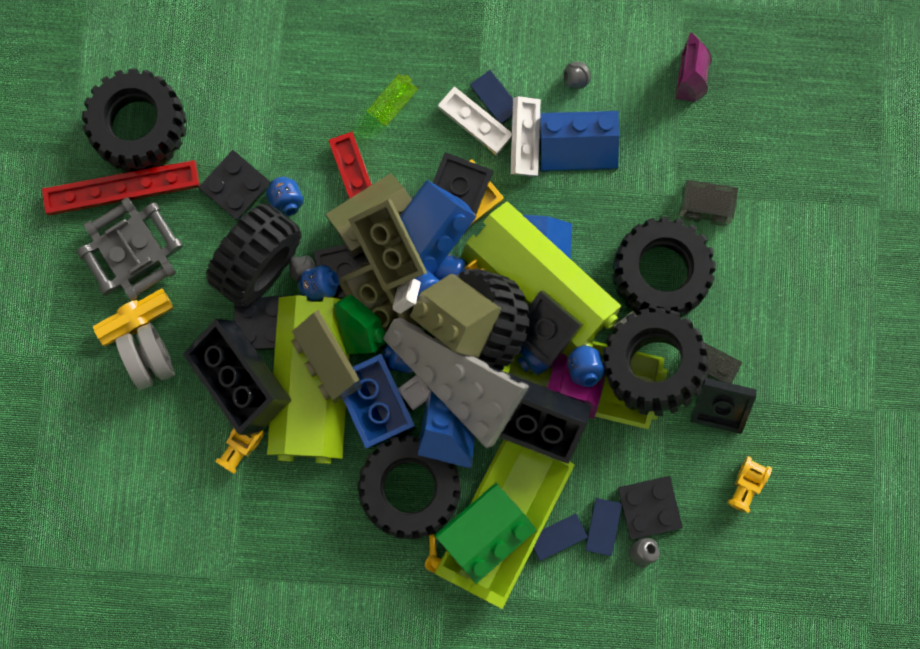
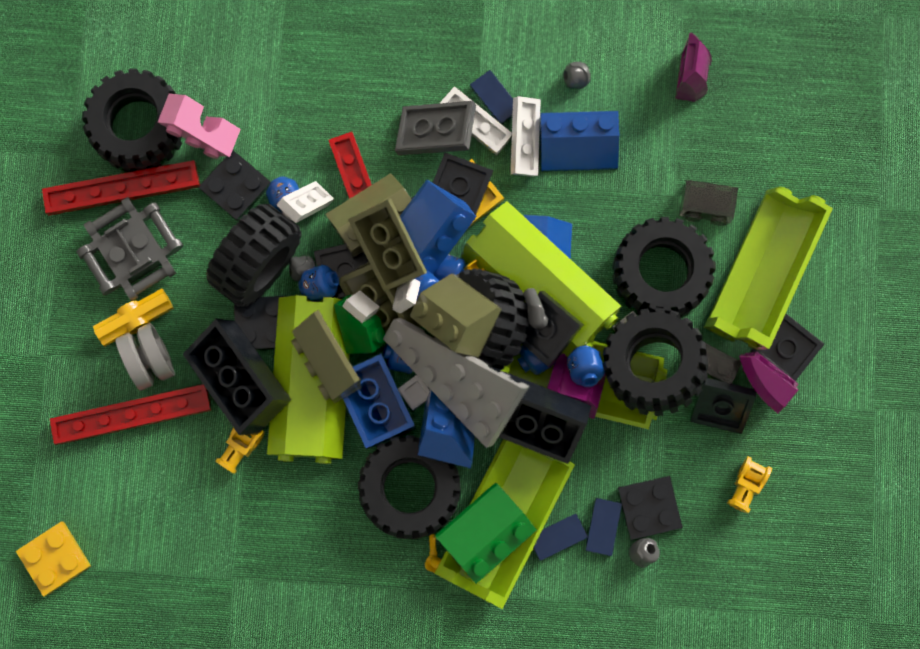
clear neon green hinge [367,73,419,127] -> none
none -> yellow plate [16,521,92,596]
none -> red plate [49,384,212,445]
none -> bright pink arch [158,94,241,159]
none -> white plate [277,181,334,223]
none -> white tile [342,291,380,323]
none -> dark grey tile [395,101,476,155]
none -> dark grey arm [523,288,548,329]
none -> lime panel [704,187,833,350]
none -> magenta slope [739,351,798,414]
none -> black plate [750,314,824,381]

